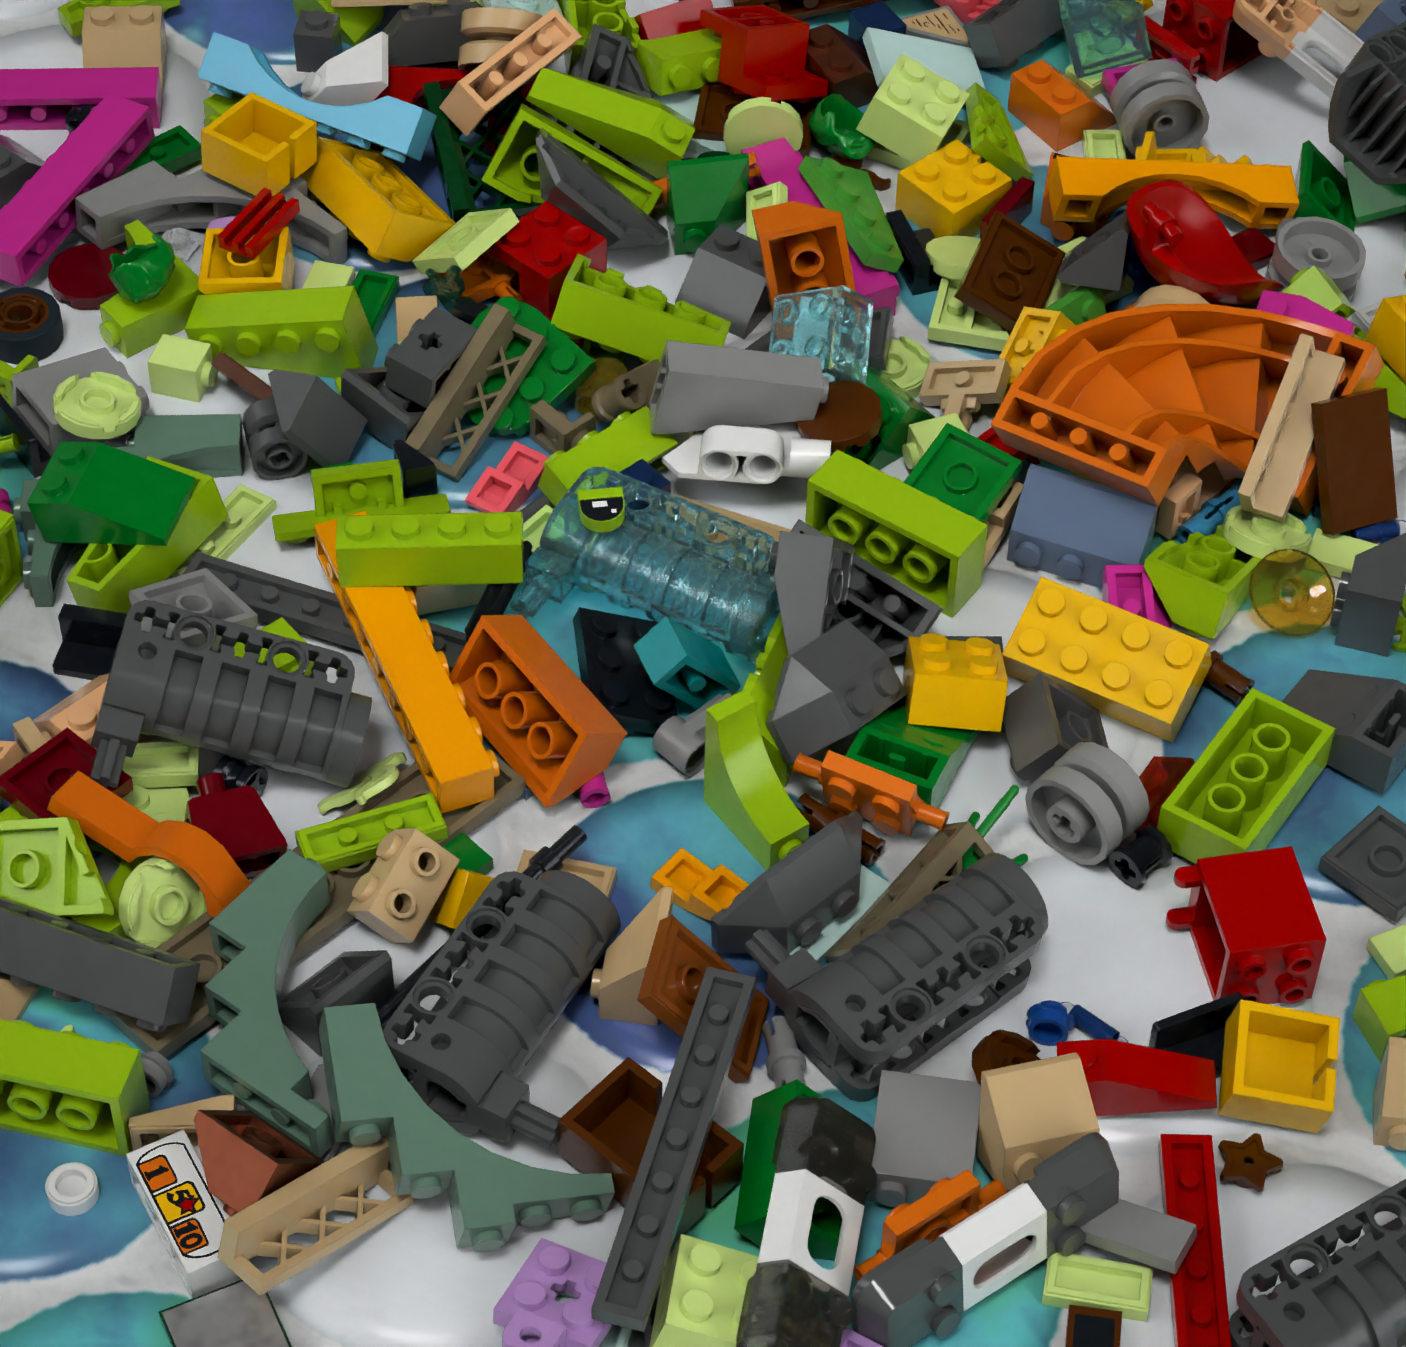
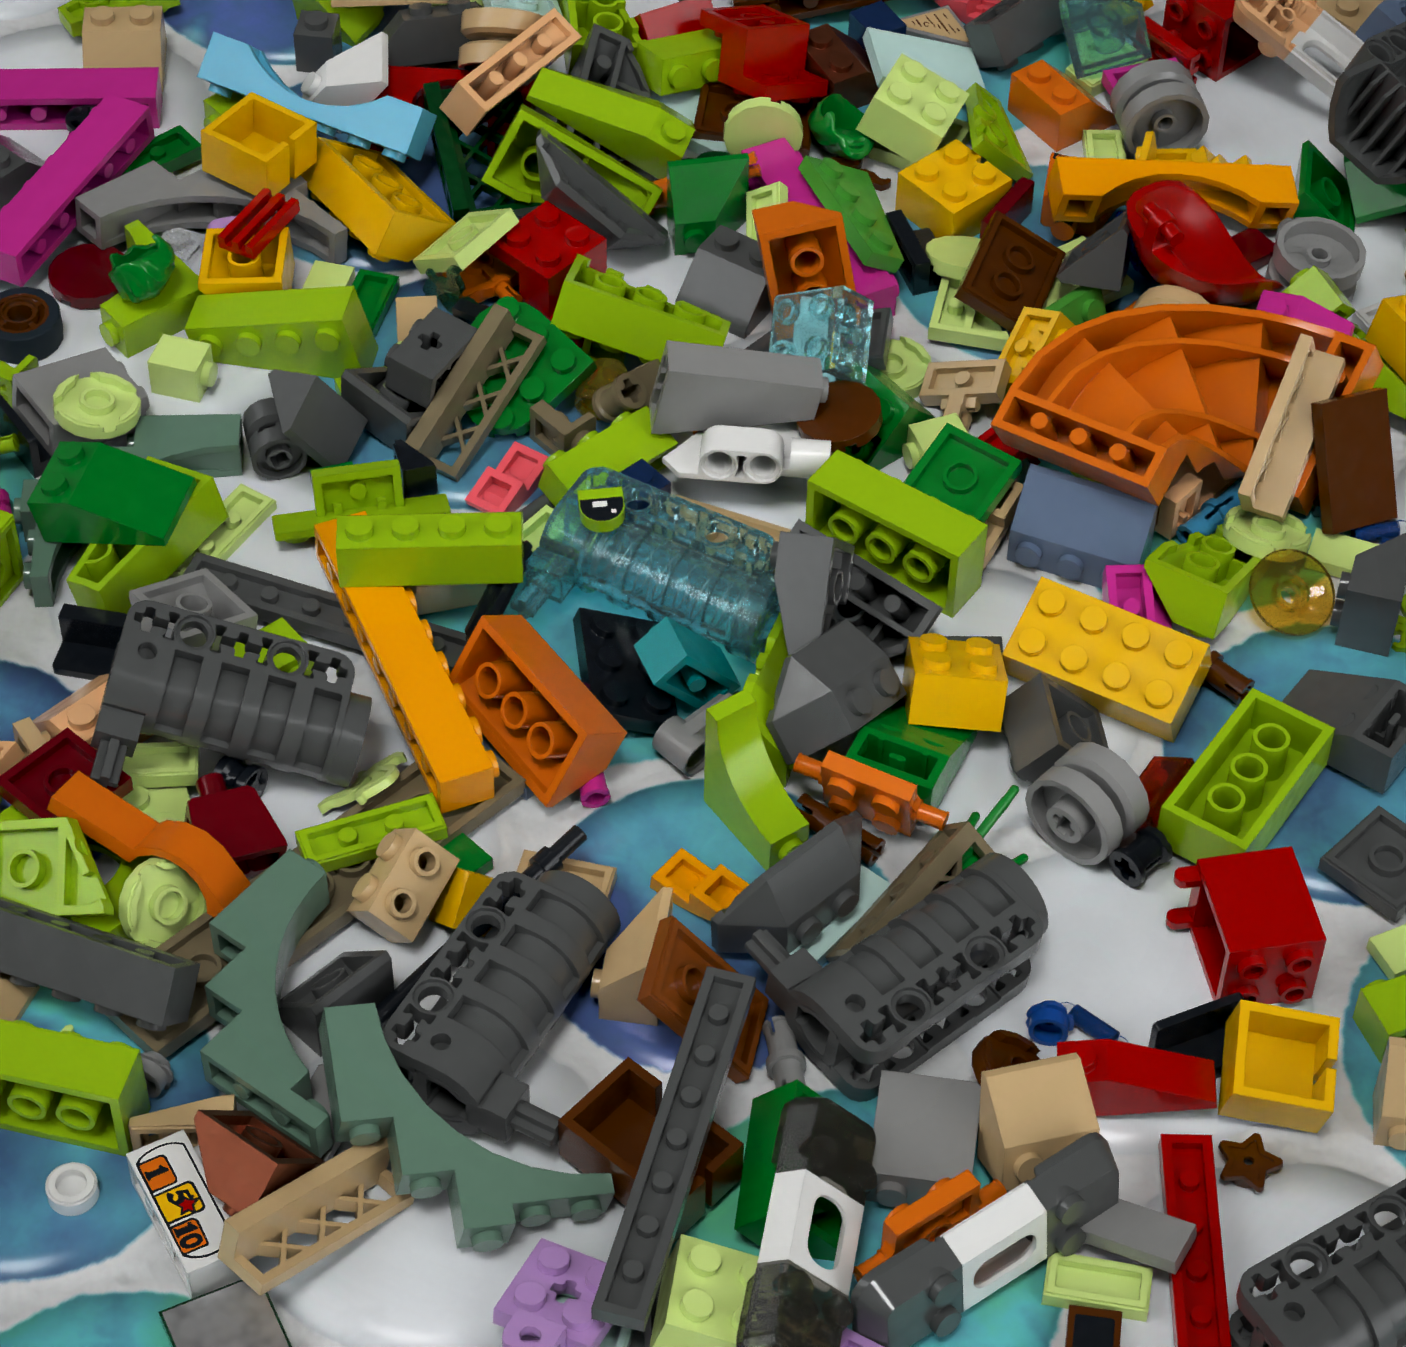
reddish brown tile [211,352,274,401] -> none

